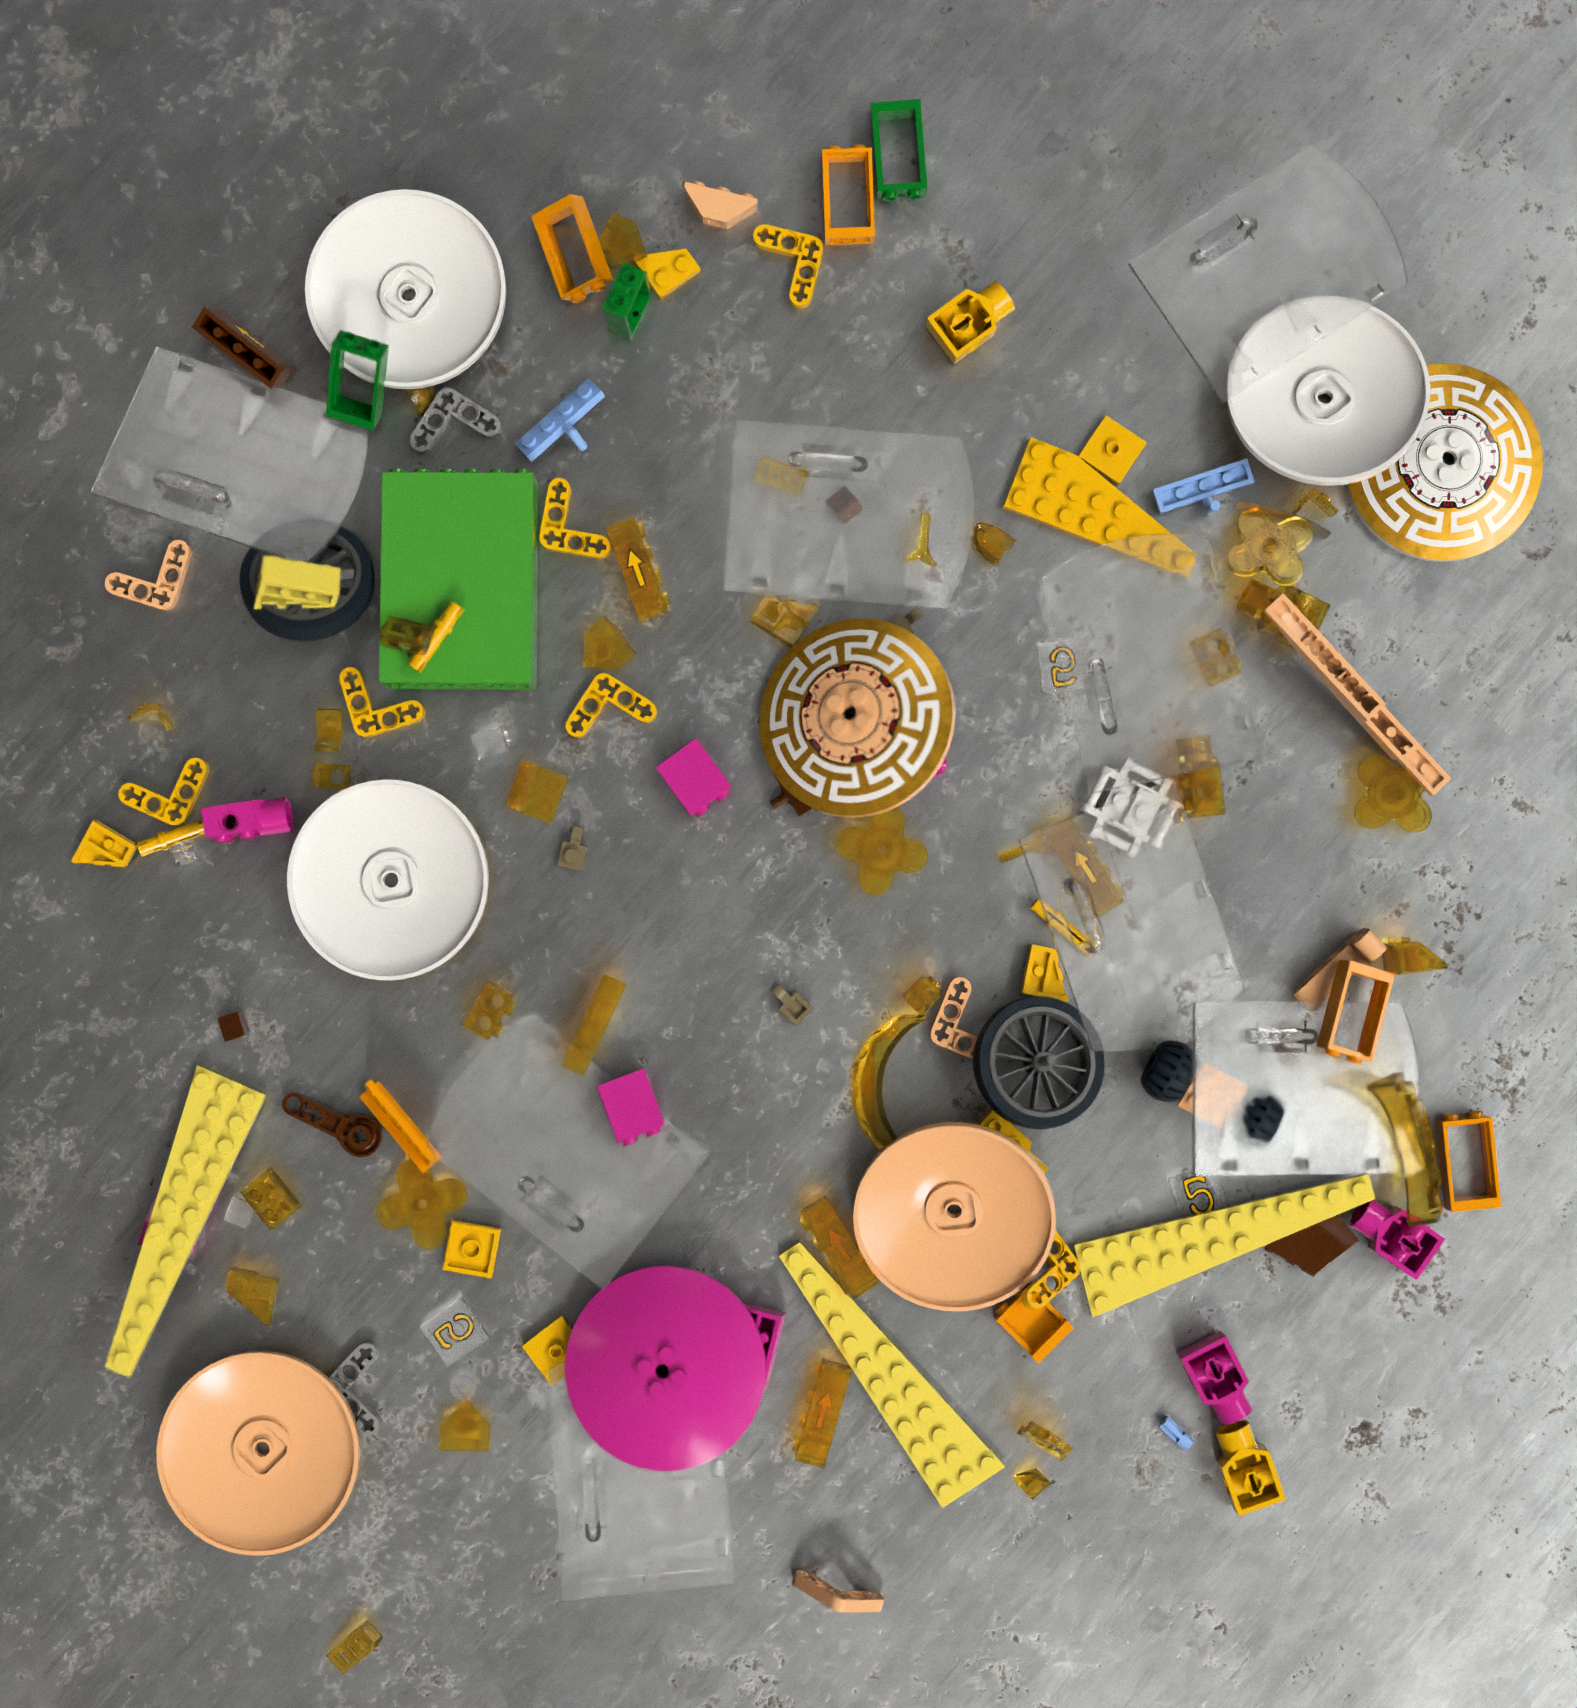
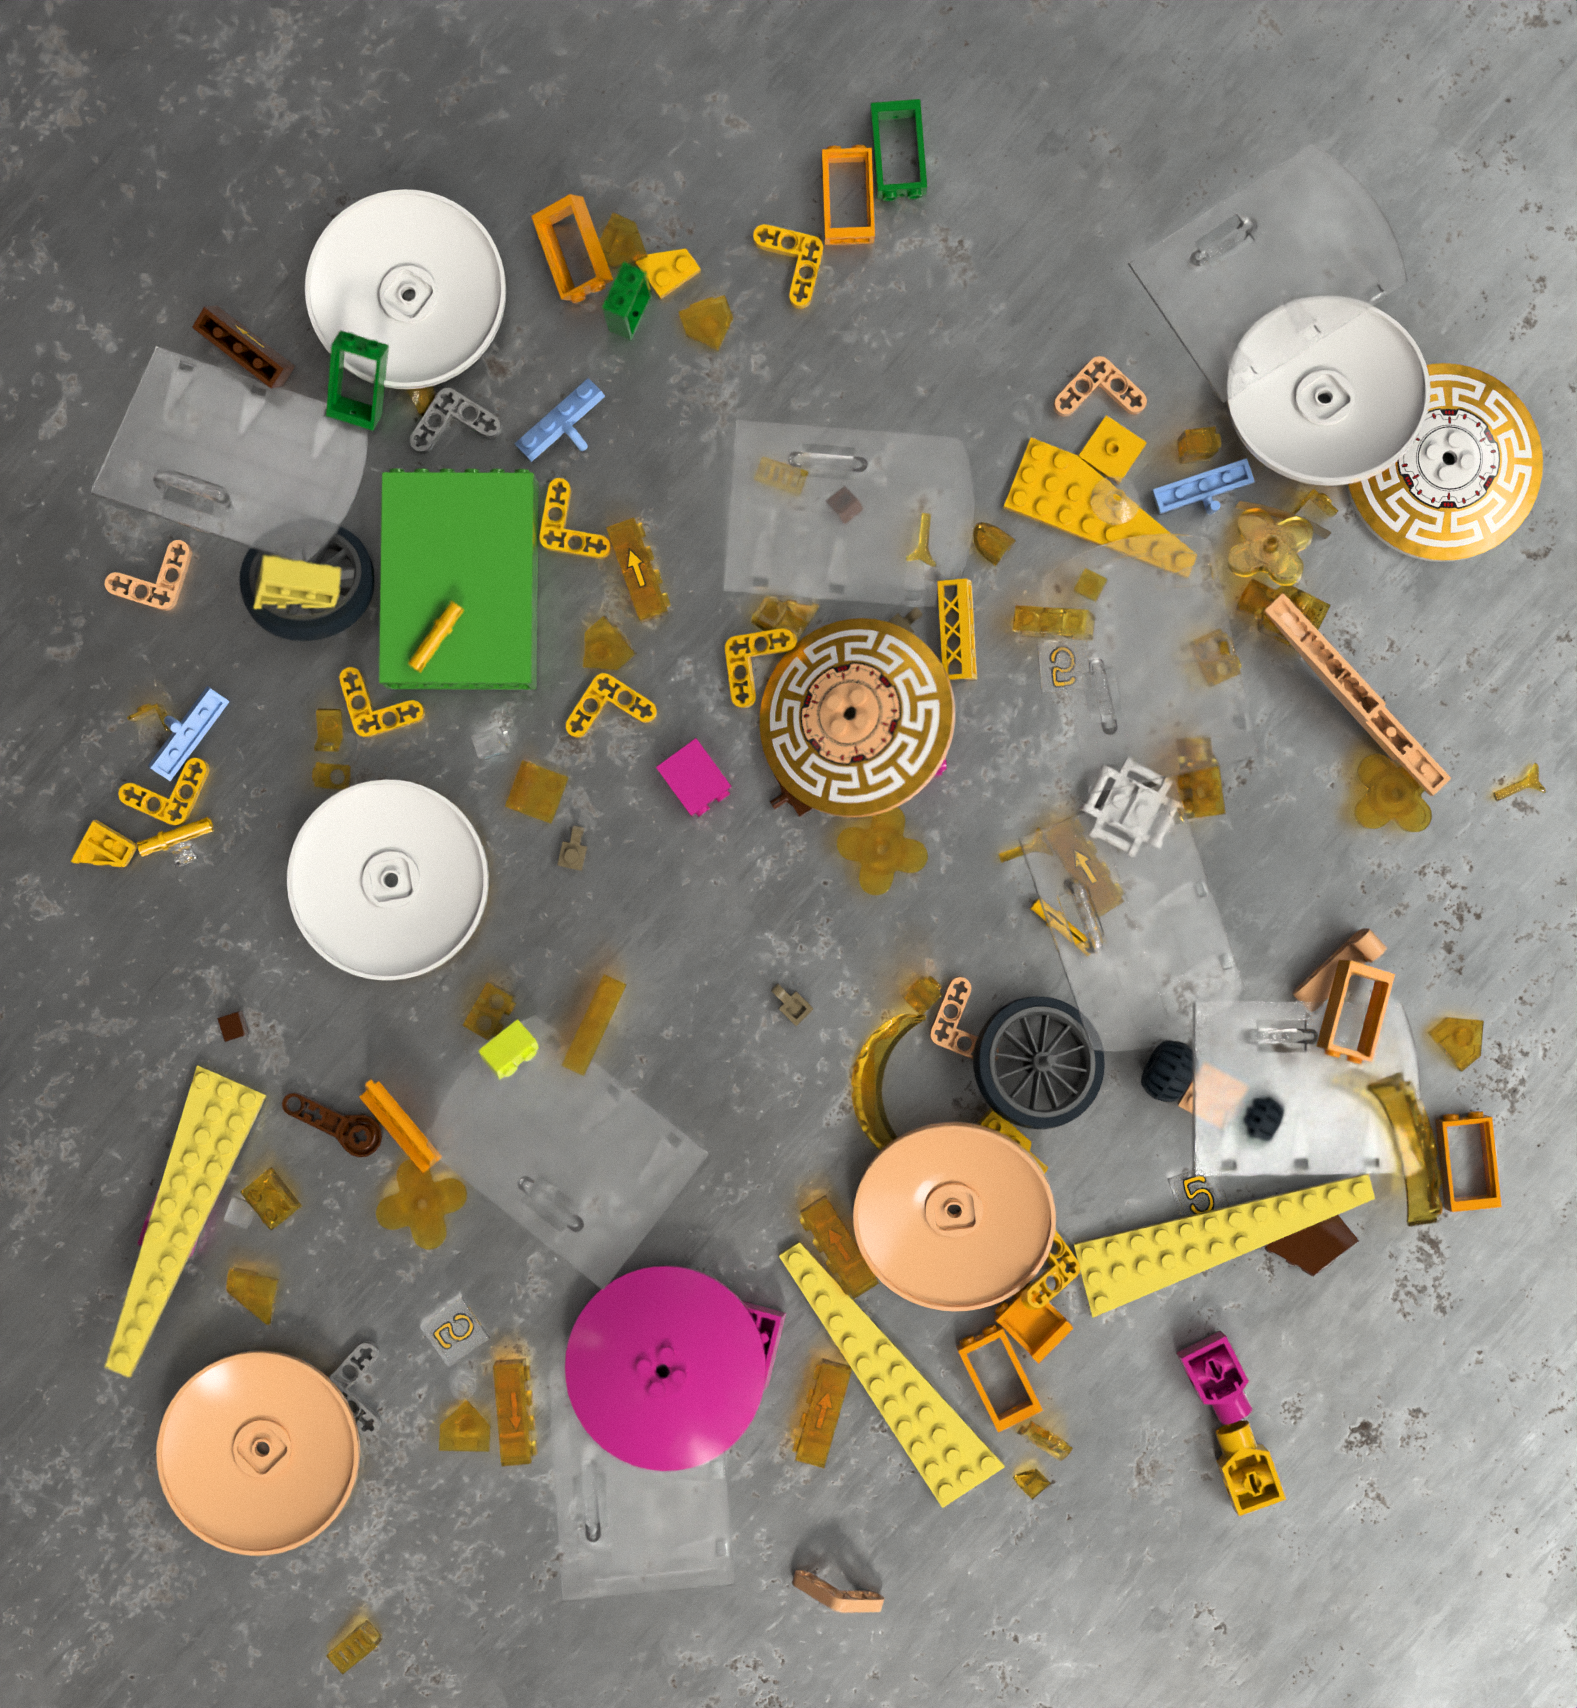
dark pink brick [201,797,294,843] -> none
clear yellow slope [378,616,435,656] -> none
yellow plate [442,1219,502,1279] -> none
yellow plate [522,1315,573,1386] -> none
dark pink brick [596,1069,665,1146] -> none
light nougat slope [684,181,758,229] -> none
yellow brick [925,281,1015,365] -> none
yellow wing [1020,944,1068,1002] -> none
light blue piece [1158,1416,1194,1451] -> none
dark pink brick [1349,1200,1445,1280] -> none
clear yellow slope [1382,936,1448,975] -> none
none -> light blue plate [148,686,230,781]
none -> neon yellow brick [478,1019,539,1080]
none -> clear yellow brick [493,1358,538,1467]
none -> clear yellow plate [679,295,733,351]
none -> yellow beam [725,628,797,708]
none -> yellow fence [937,578,977,680]
none -> light orange window [956,1324,1043,1433]
none -> clear yellow arch [1012,605,1096,641]
none -> light nougat beam [1053,356,1147,417]
none -> clear yellow plate [1073,568,1108,603]
none -> clear dish [1090,477,1140,525]
none -> clear yellow brick [1177,426,1221,464]
none -> clear yellow plate [1428,1017,1484,1072]
none -> clear yellow piece [1493,763,1546,802]

